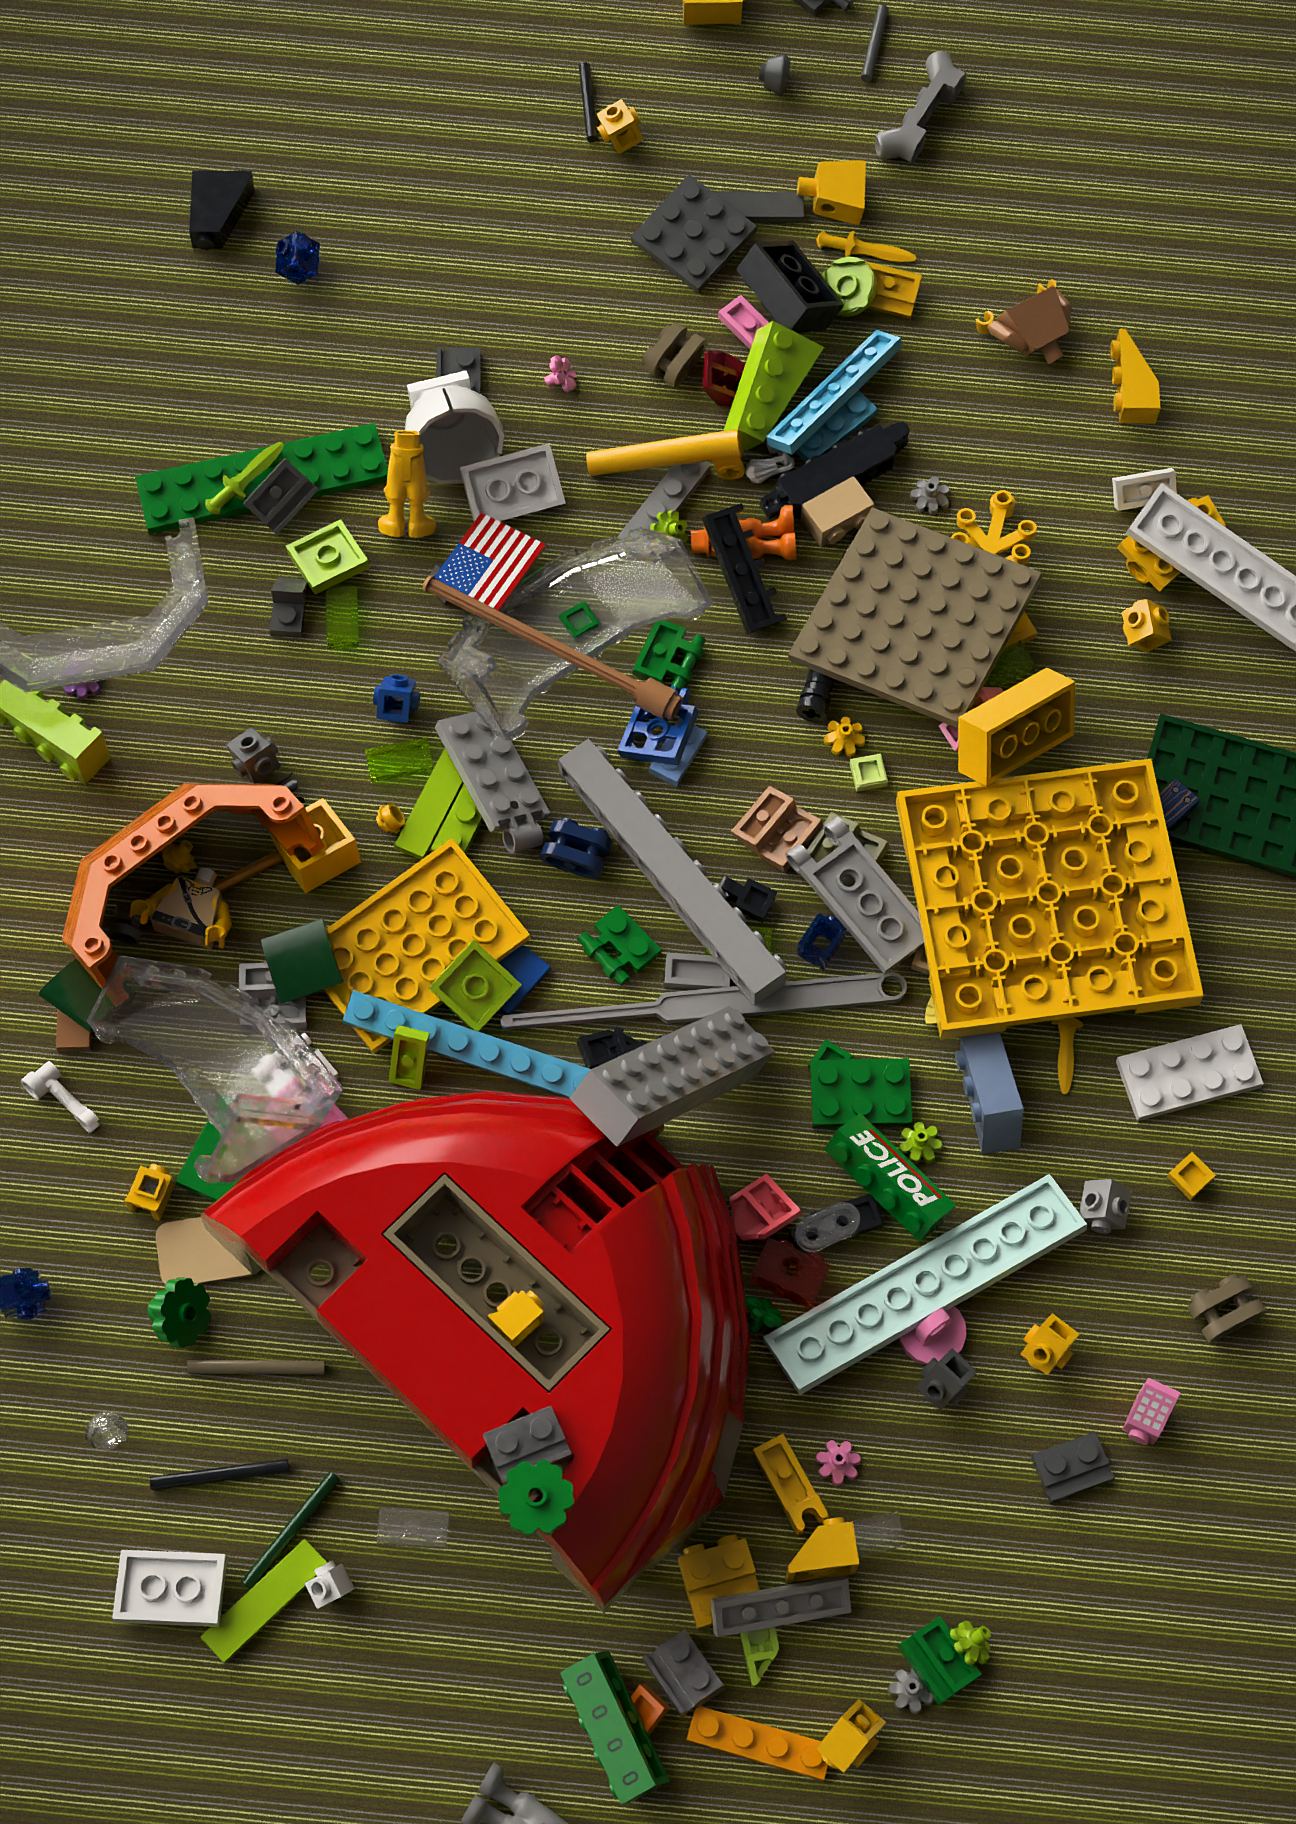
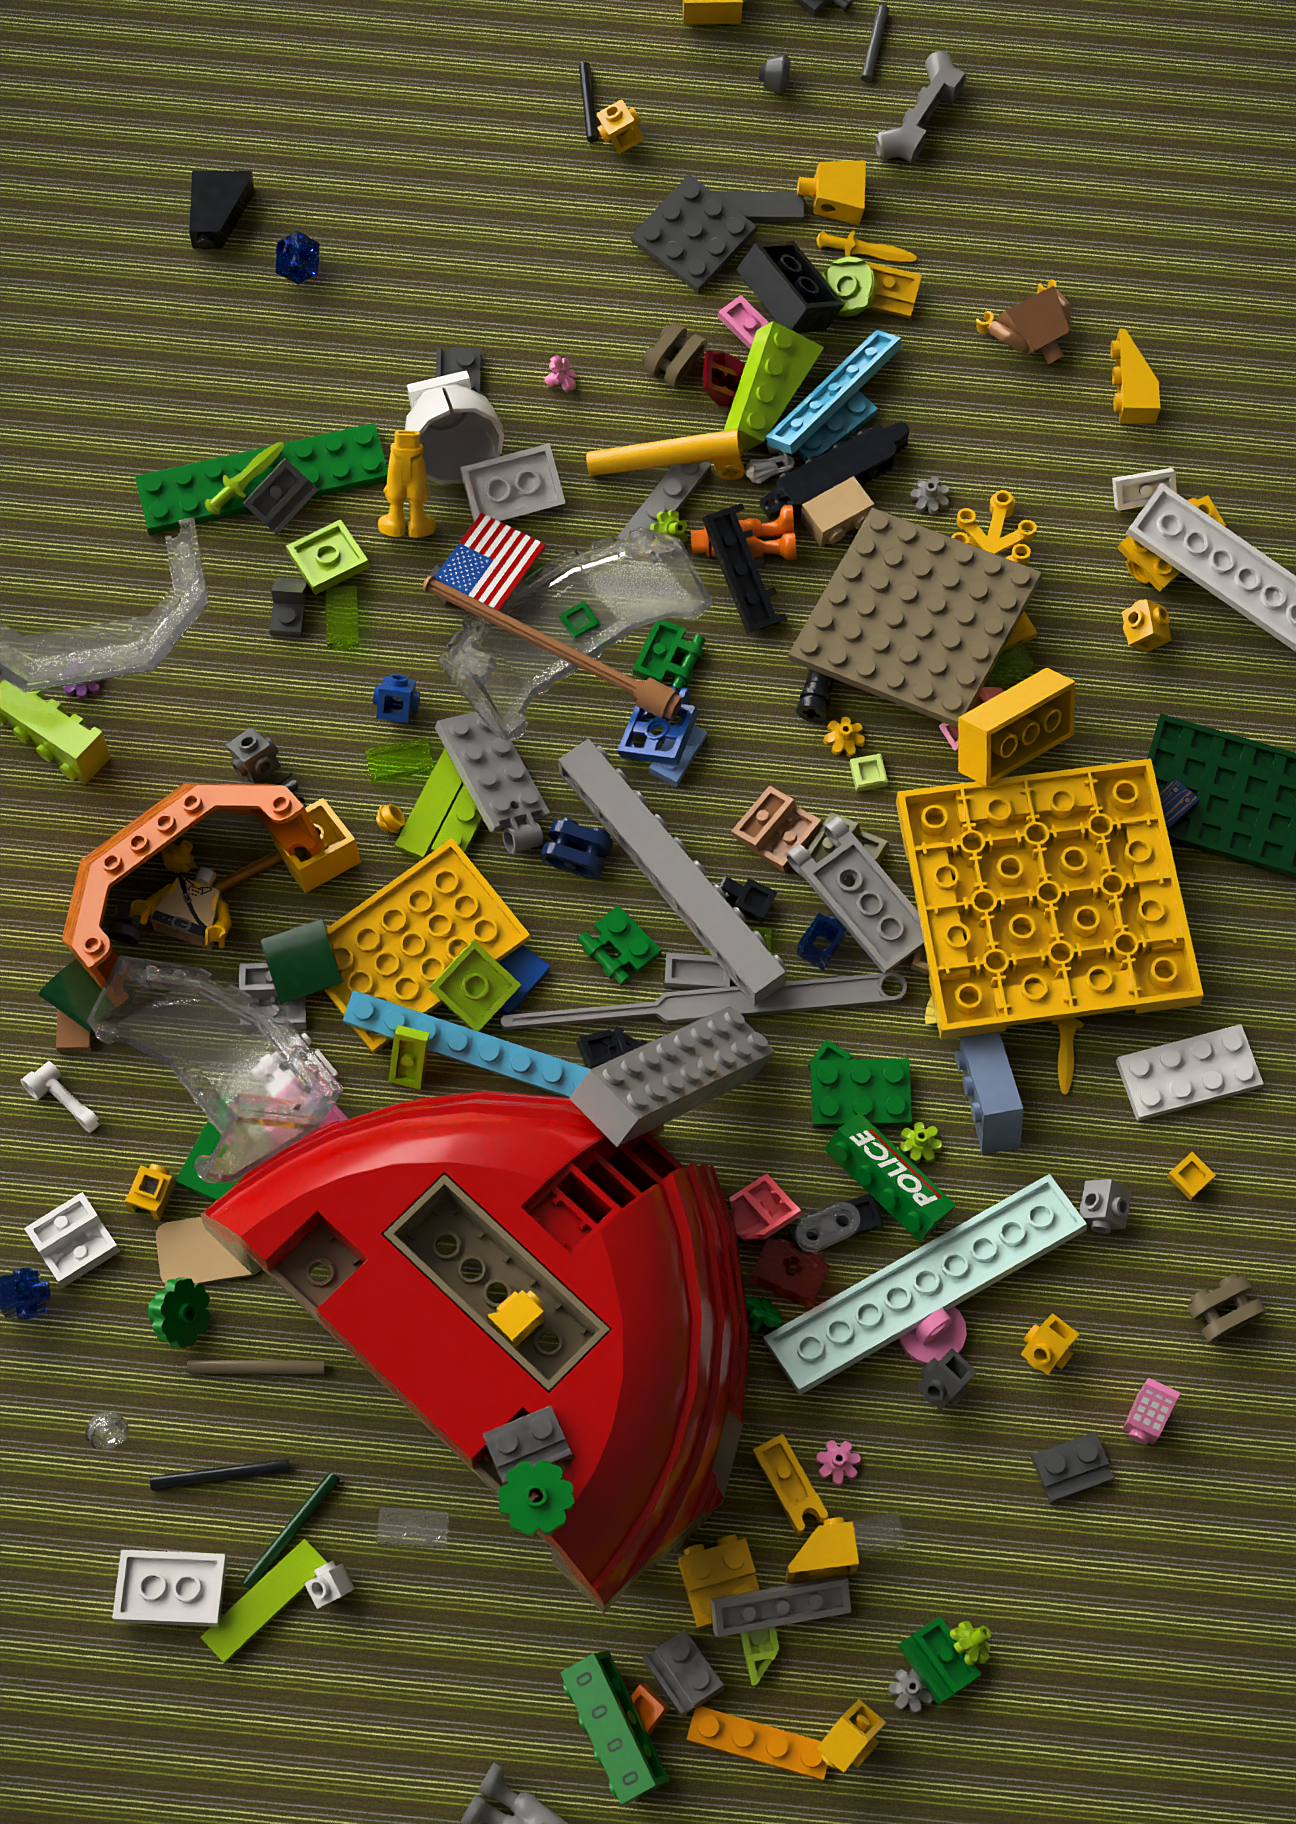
none -> white slope [24,1192,120,1288]

